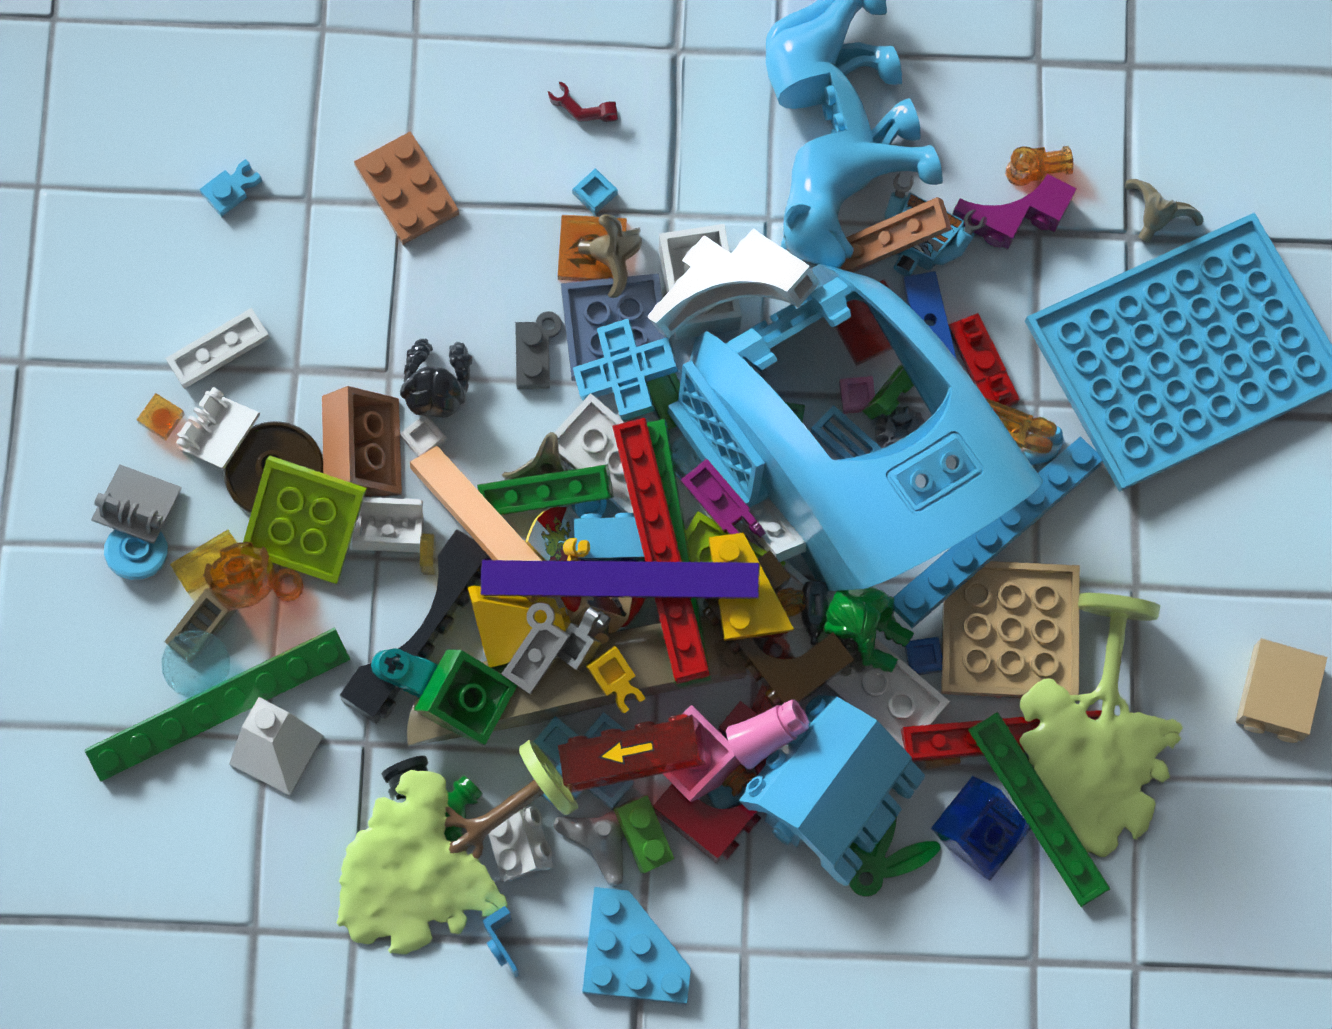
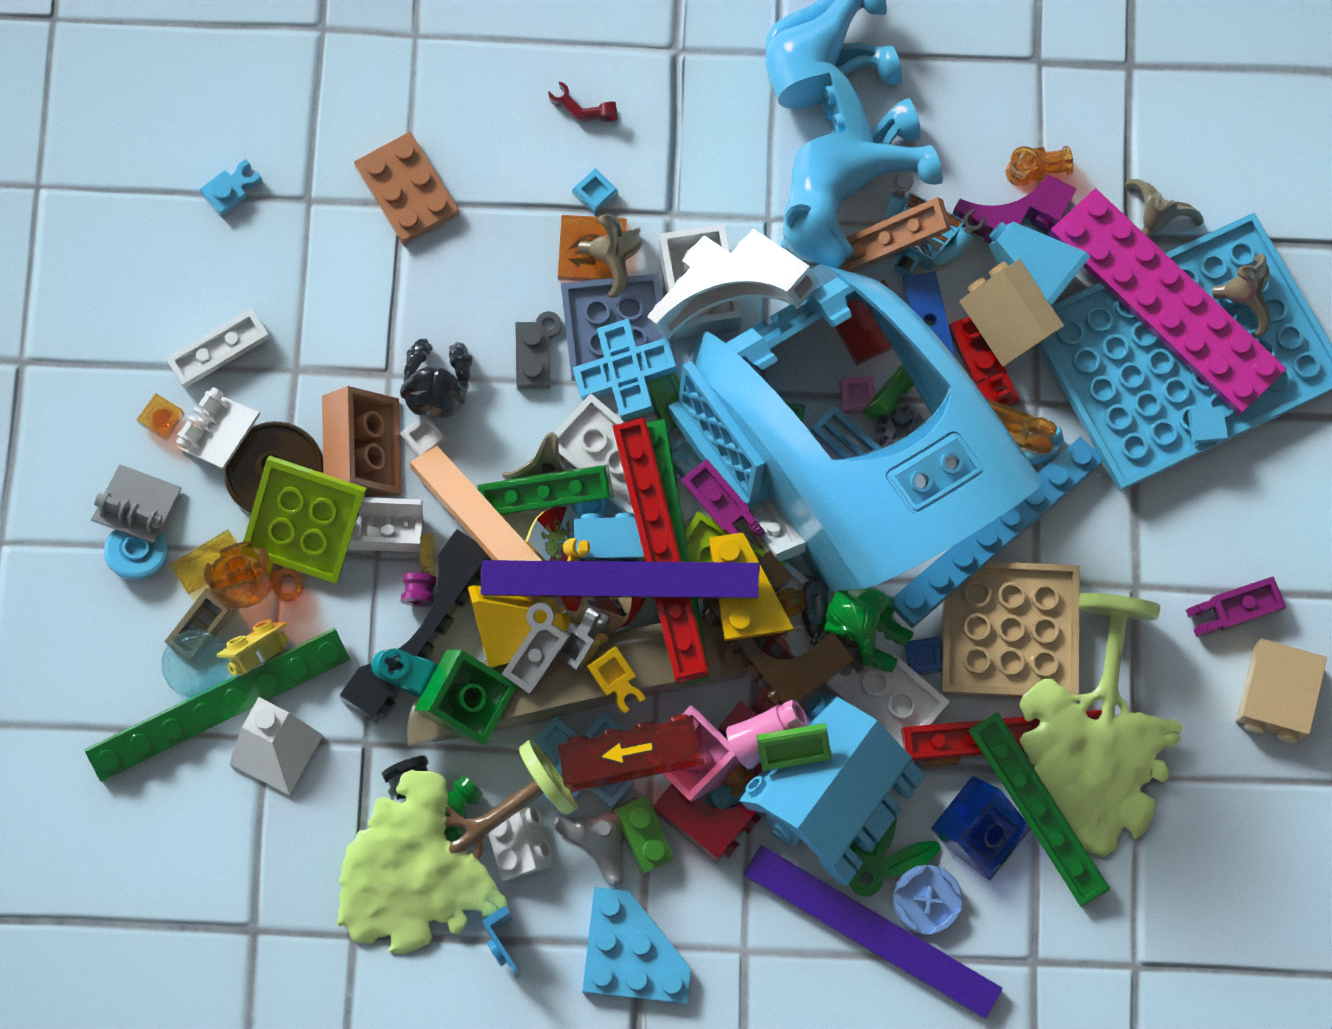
none -> light yellow hinge [216,619,289,676]
none -> magenta wheel [400,572,437,607]
none -> dark purple tile [743,845,1003,1020]
none -> bright green tile [756,723,832,771]
none -> light blue tile [892,865,963,935]
none -> tan brick [959,260,1064,367]
none -> medium azure slope [989,222,1091,305]
none -> dark pink plate [1049,188,1287,416]
none -> magenta hinge [1186,576,1286,637]
none -> medium azure tile [1187,406,1228,444]
none -> dark tan piece [1212,253,1270,337]

